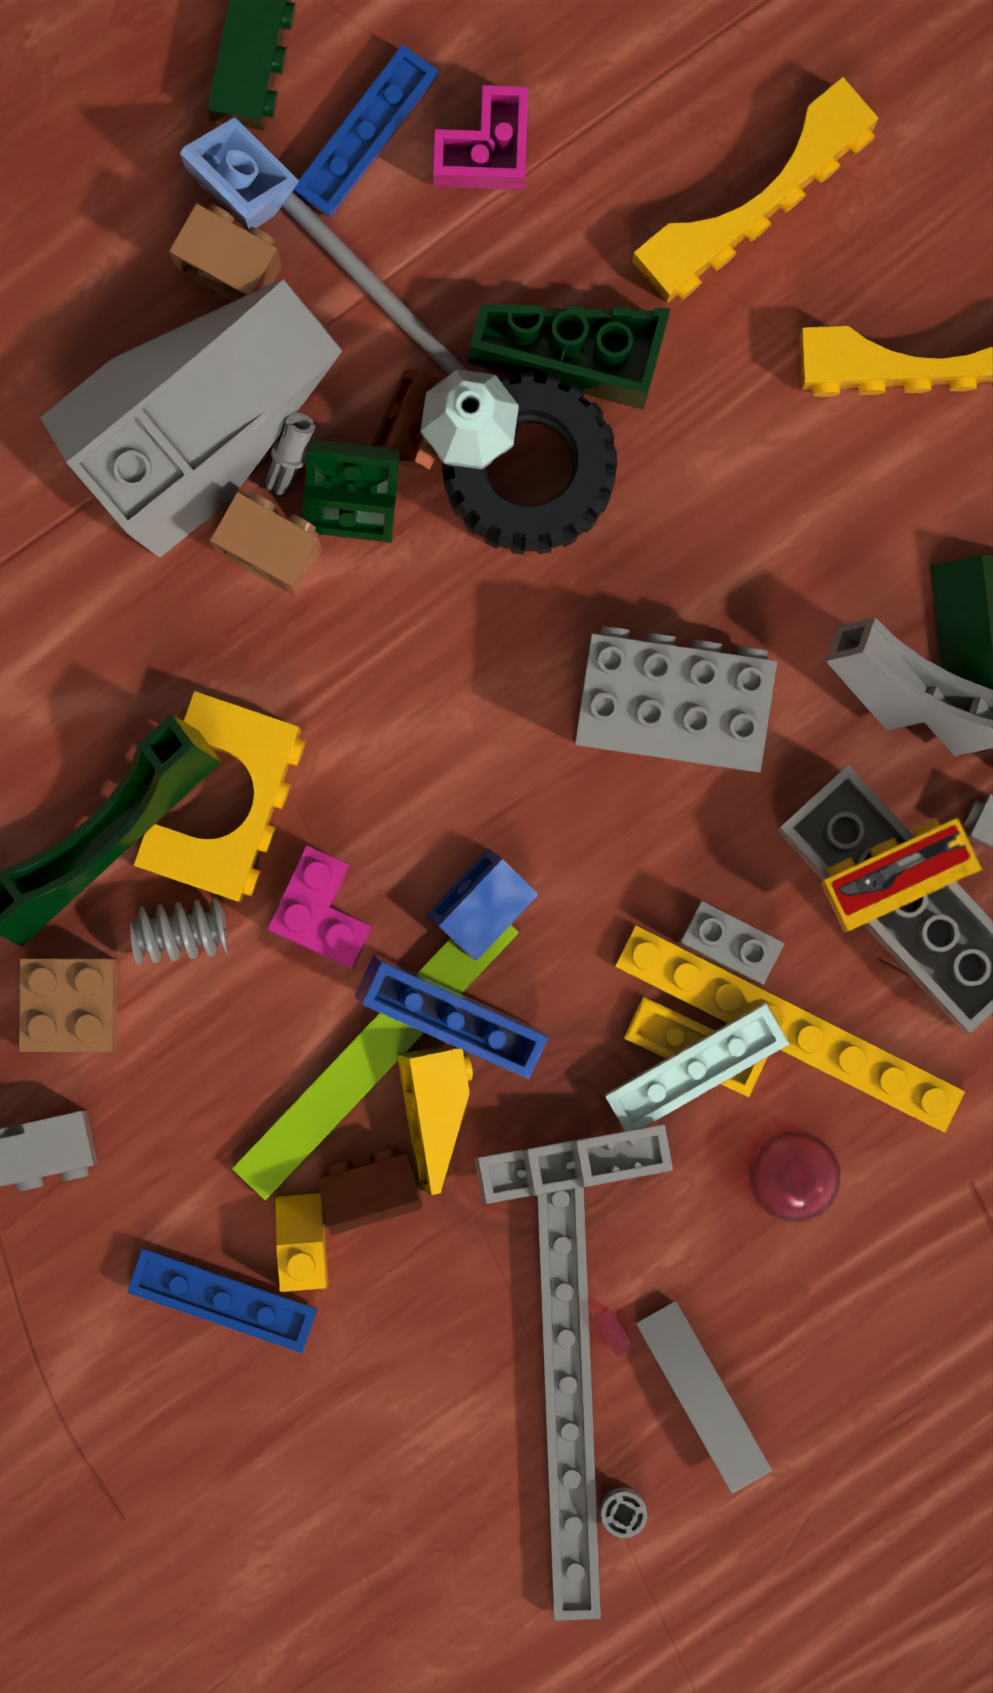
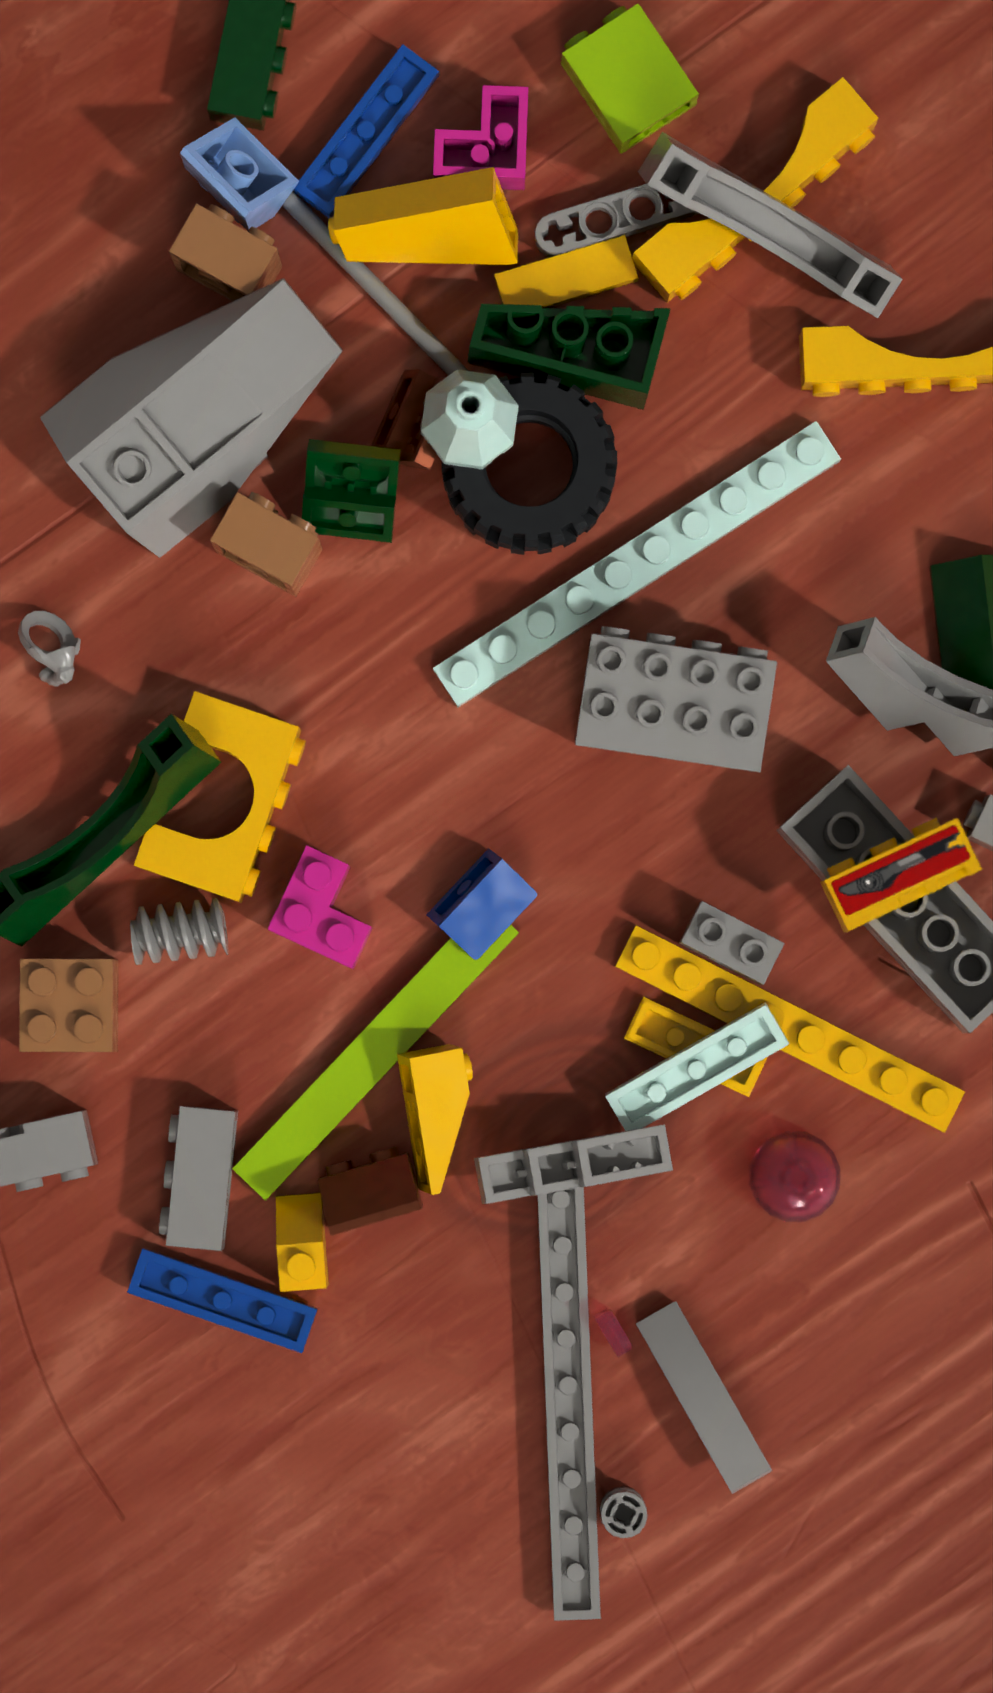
light grey axle [265,413,315,495] -> none
blue brick [354,954,549,1079] -> none
none -> light grey piece [18,611,81,687]
none -> light grey brick [159,1106,238,1251]
none -> yellow slope [328,167,518,265]
none -> light aqua plate [433,421,841,708]
none -> yellow tile [494,235,638,308]
none -> light grey beam [535,184,698,257]
none -> lime brick [561,3,699,154]
none -> light grey arch [638,132,903,318]

